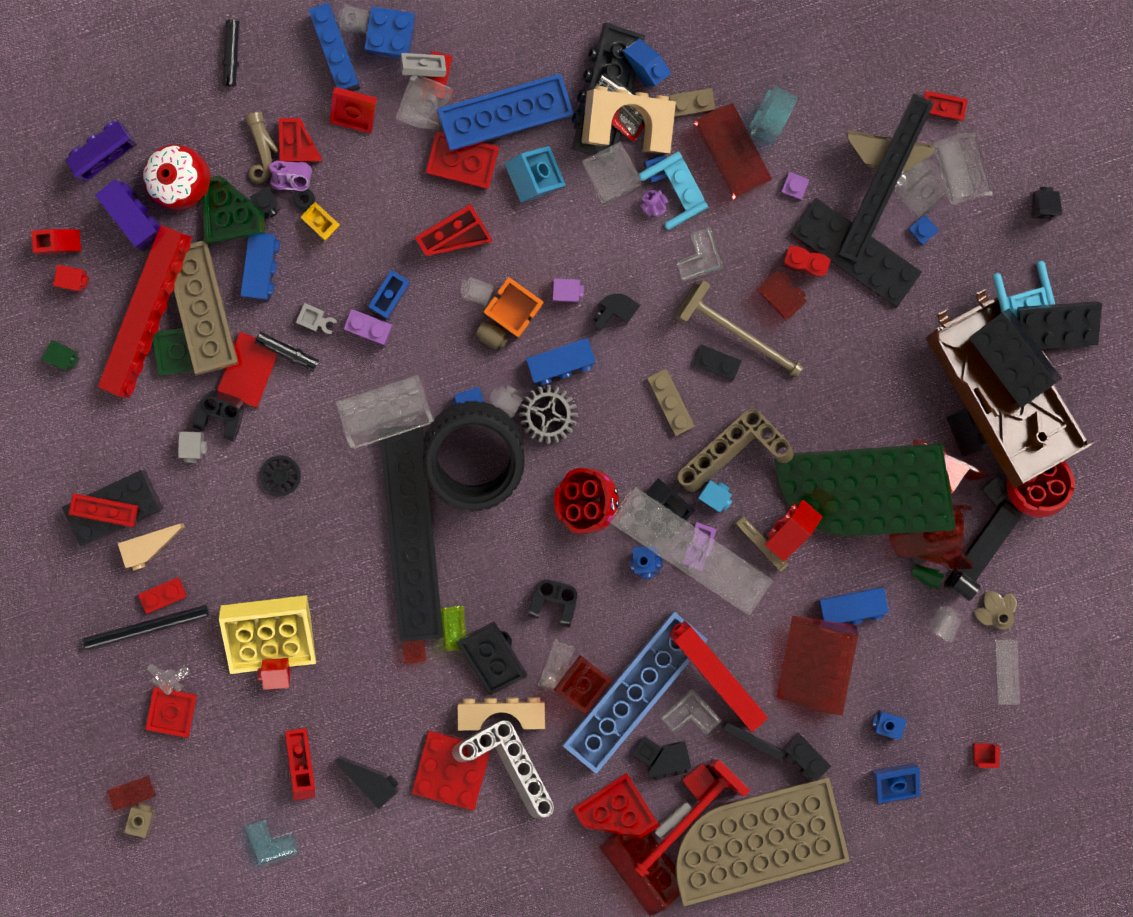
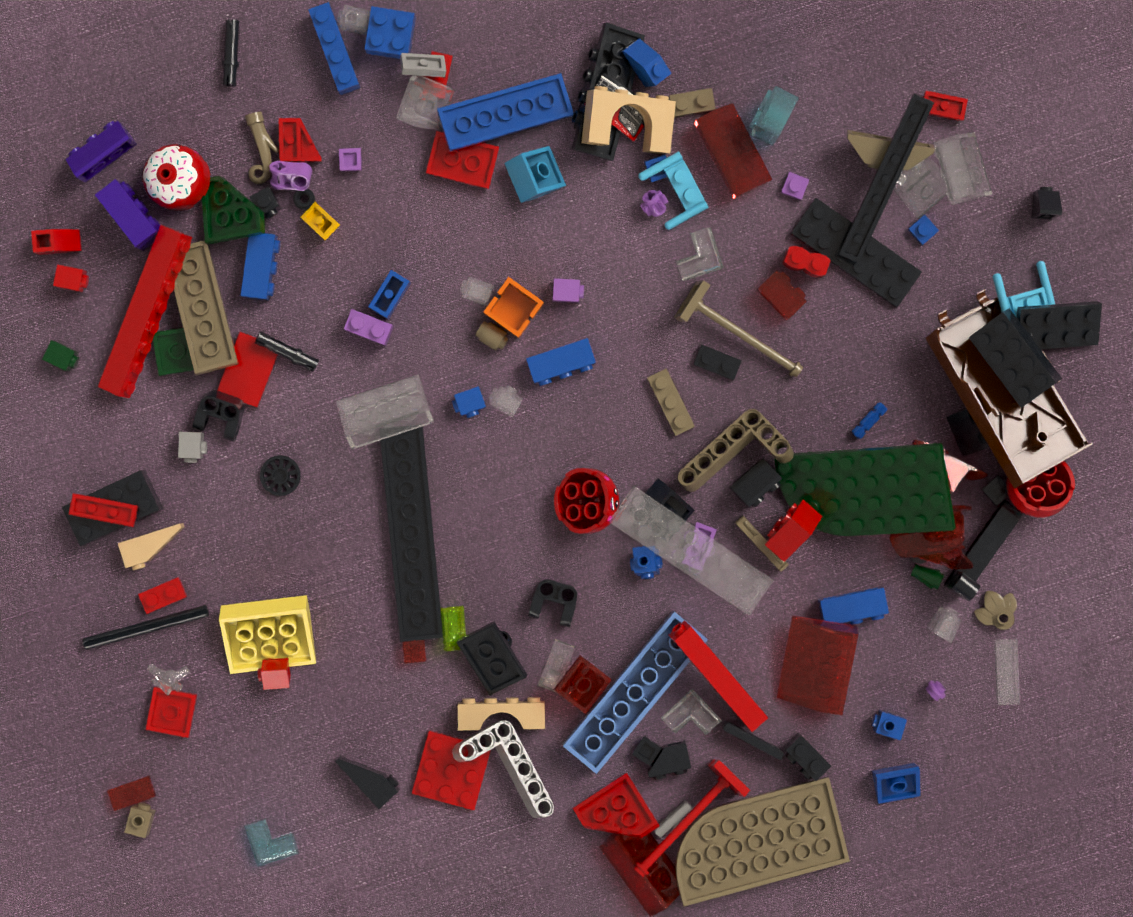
red slope [285,728,315,801] -> none
light grey plate [296,303,337,334] -> none
red plate [330,87,377,134] -> none
red wedge [414,203,493,256] -> none
black tyre [423,400,525,511] -> none
light grey gear [519,385,578,444] -> none
clear slope [582,142,641,206] -> none
black brick [593,294,640,332] -> none
red piece [682,763,718,801] -> none
dark azure brick [697,480,733,513] -> none
red panel [973,743,1000,768] -> none
none -> medium lavender plate [339,148,362,172]
none -> black slope [729,459,782,507]
none -> blue axle [852,402,887,439]
none -> medium lavender plate [926,680,946,701]

